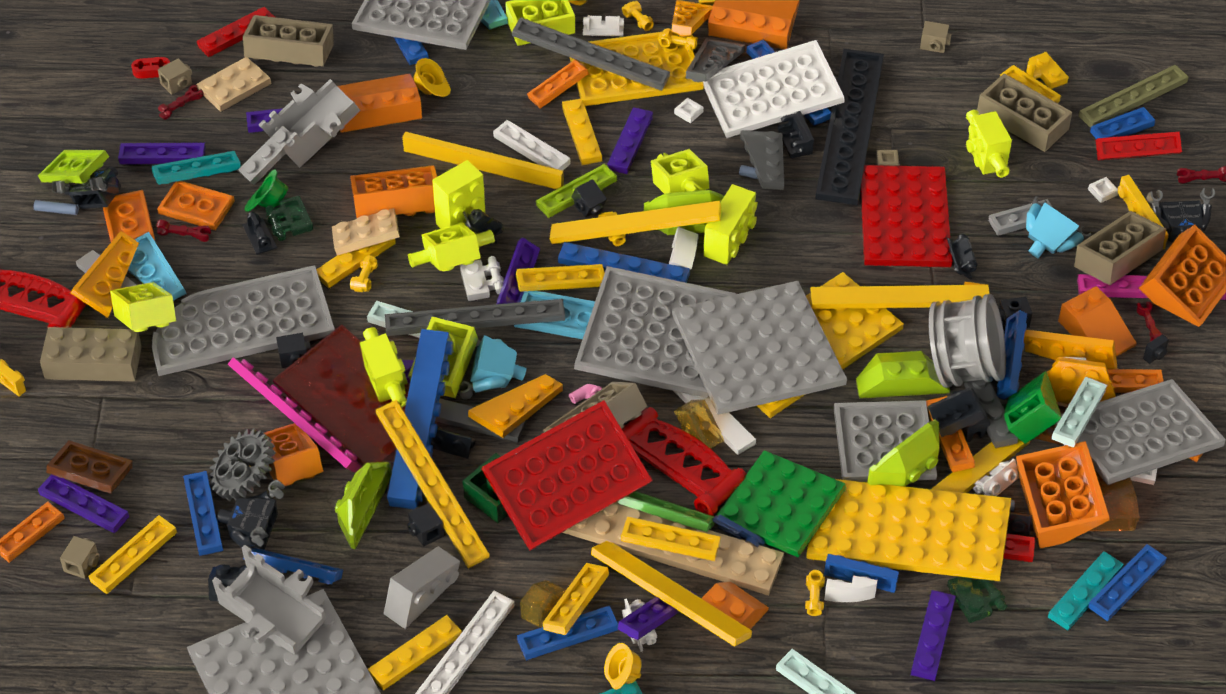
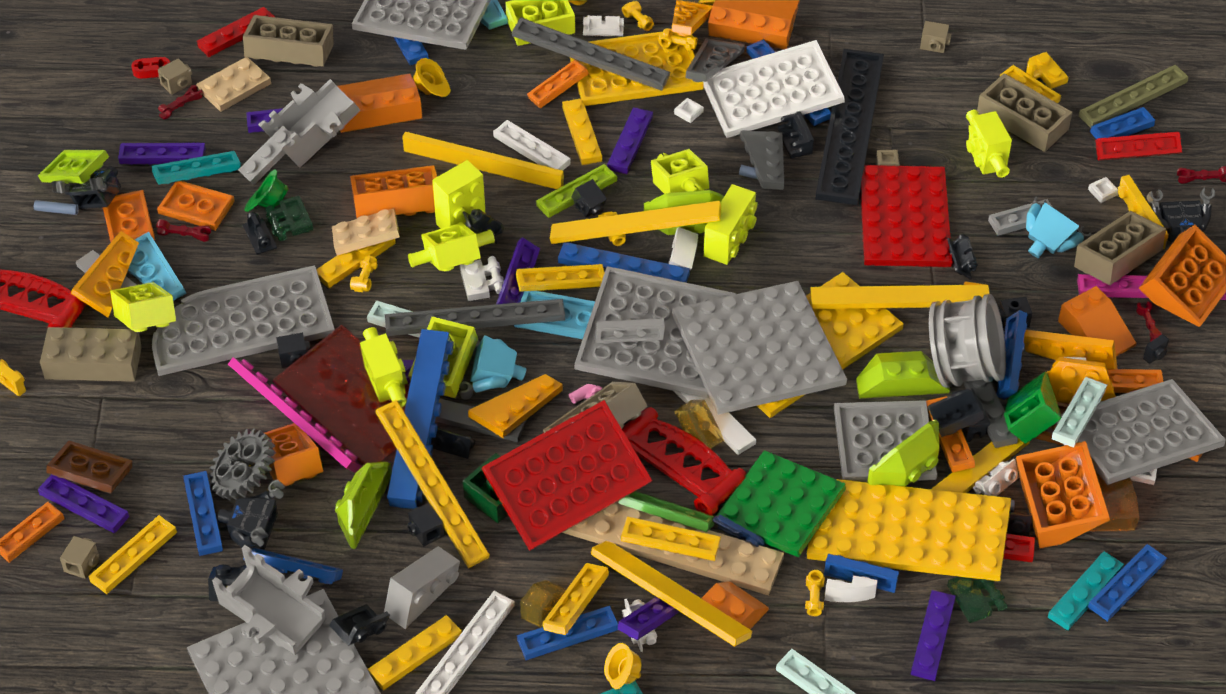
none -> black bracket [329,604,390,646]
none -> light grey plate [595,318,665,343]

